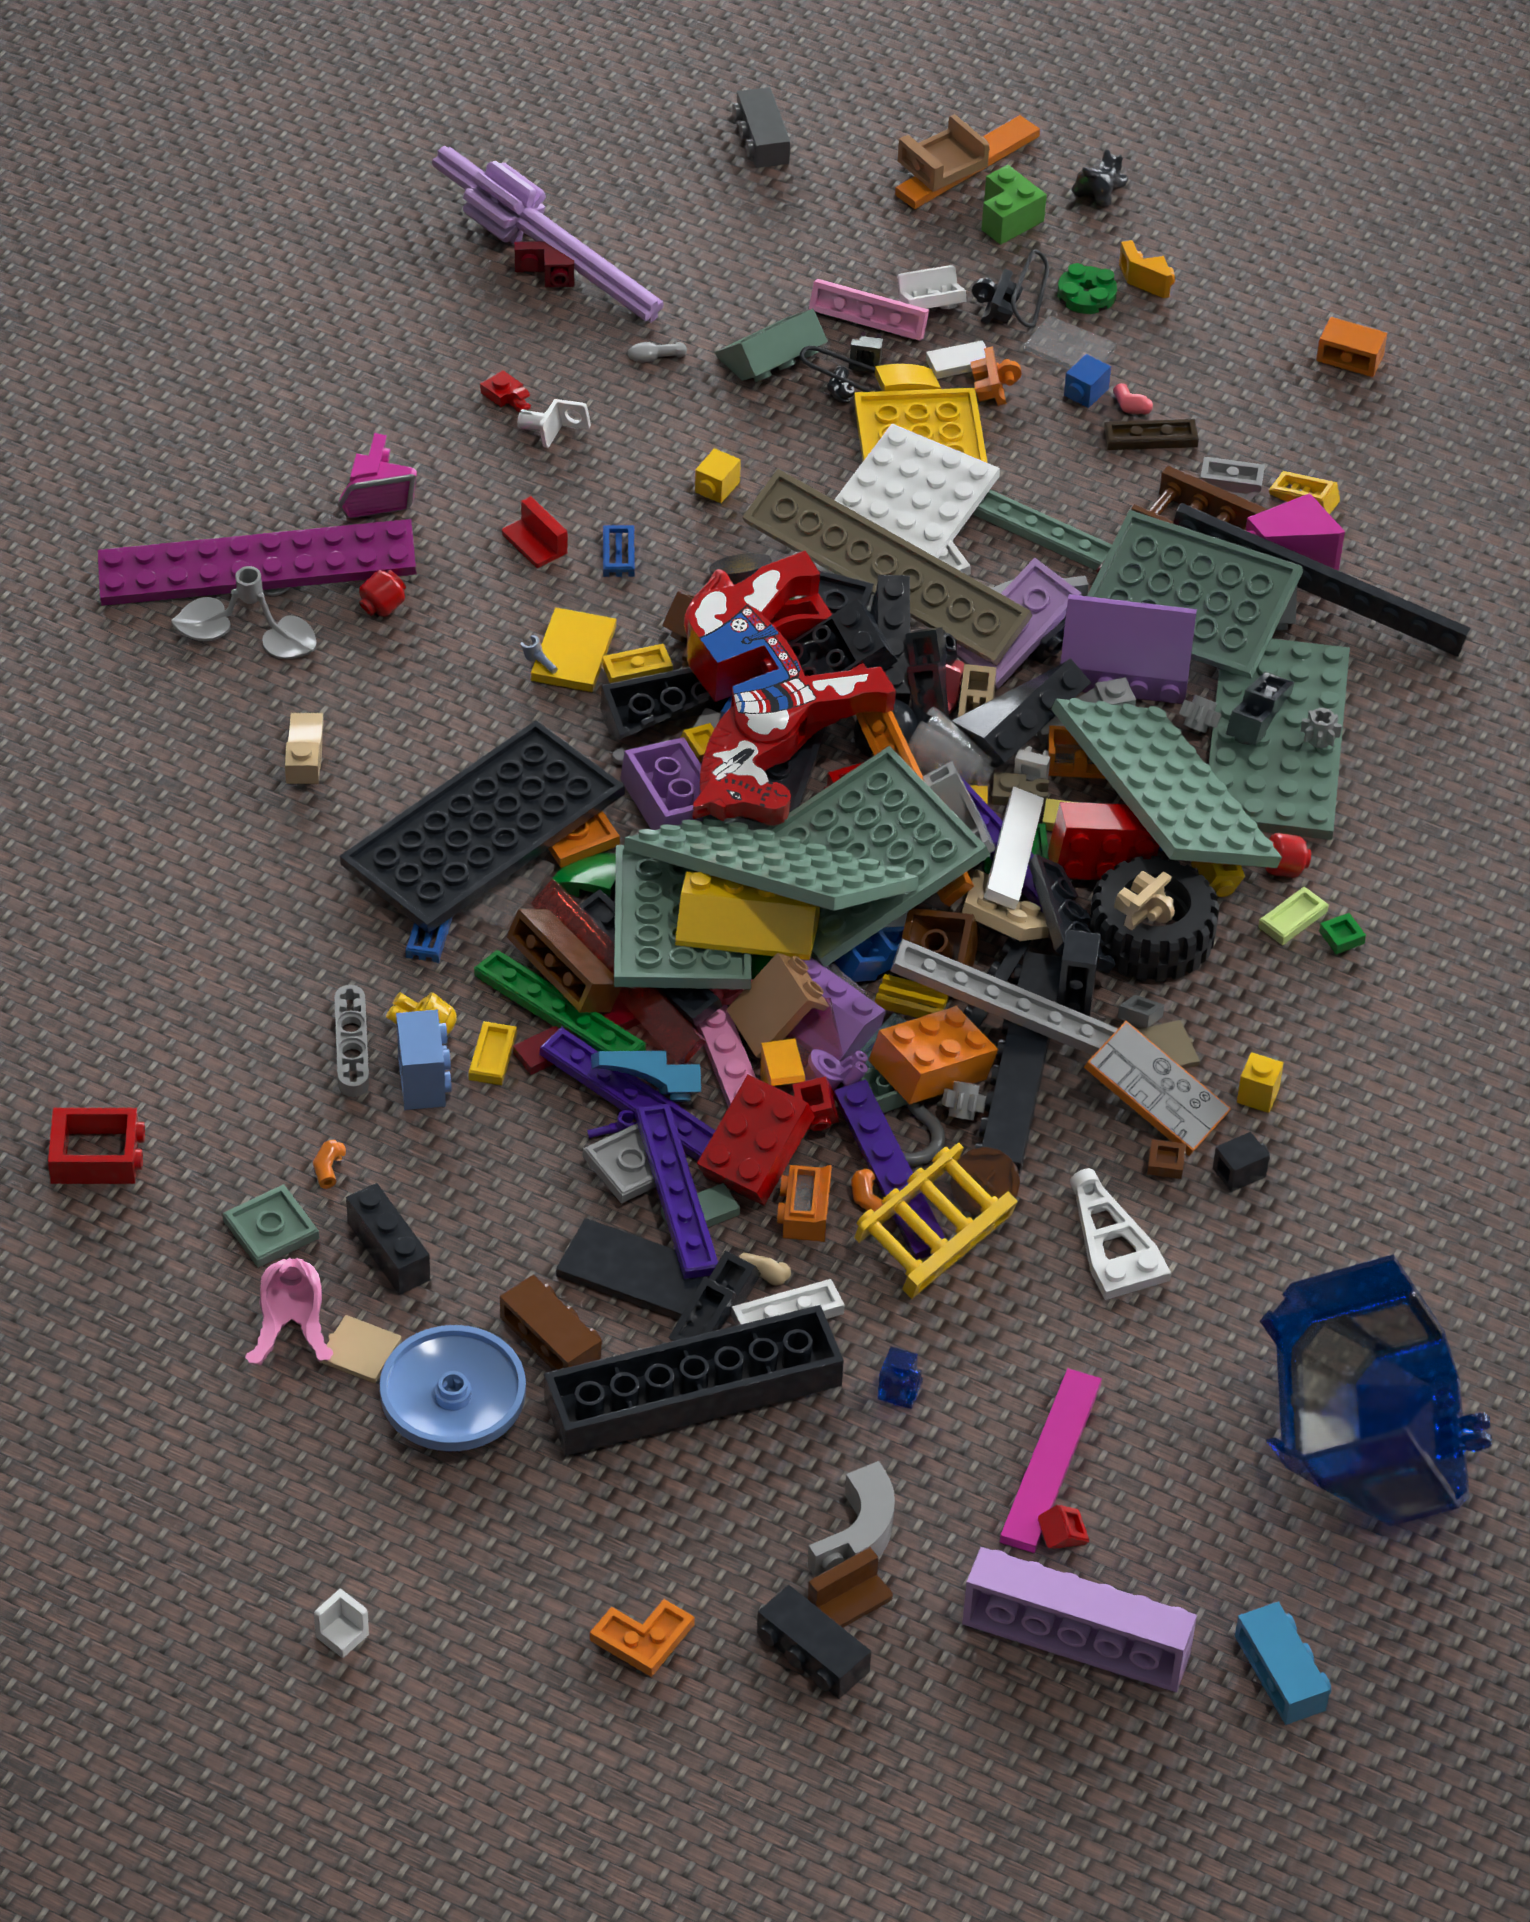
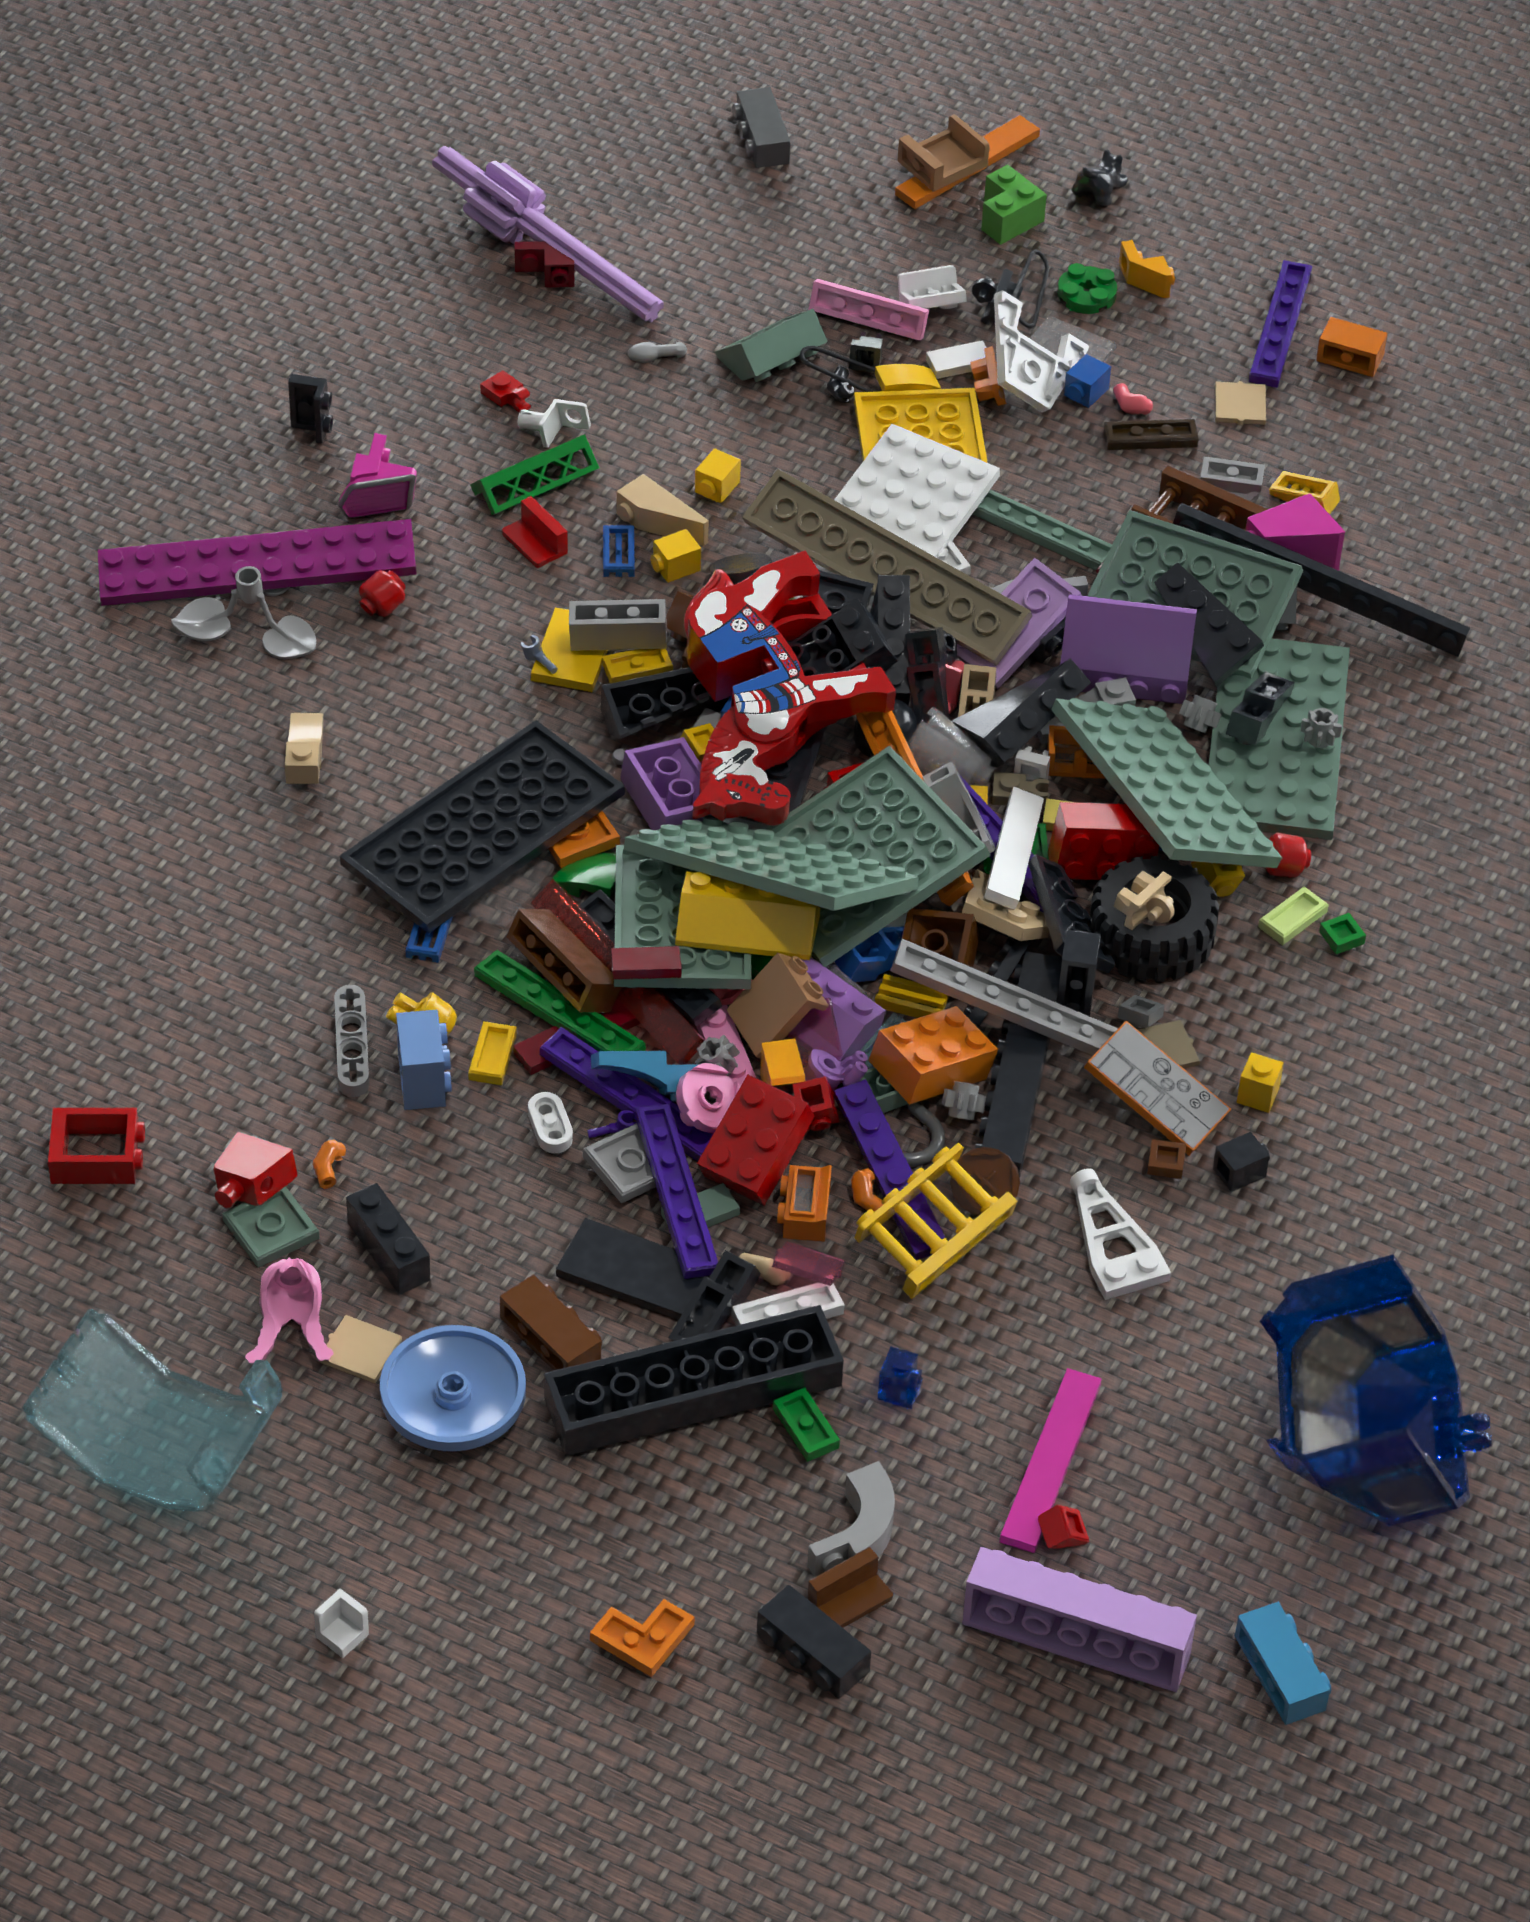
none -> clear light blue windscreen [22,1309,282,1512]
none -> red torso [214,1132,298,1208]
none -> black bracket [288,374,333,444]
none -> green fence [470,434,600,515]
none -> white plate [528,1092,573,1153]
none -> light grey brick [569,599,667,651]
none -> dark red tile [611,946,682,980]
none -> tan slope [616,474,709,546]
none -> yellow brick [650,529,701,583]
none -> bright pink plate [676,1063,741,1133]
none -> light grey gear [695,1035,740,1076]
none -> clear pink piece [772,1241,845,1286]
none -> green plate [773,1388,840,1462]
none -> white wing [994,290,1089,412]
none -> black wing [1154,562,1264,688]
none -> tan piece [1215,381,1266,425]
none -> dark purple tile [1249,260,1312,388]

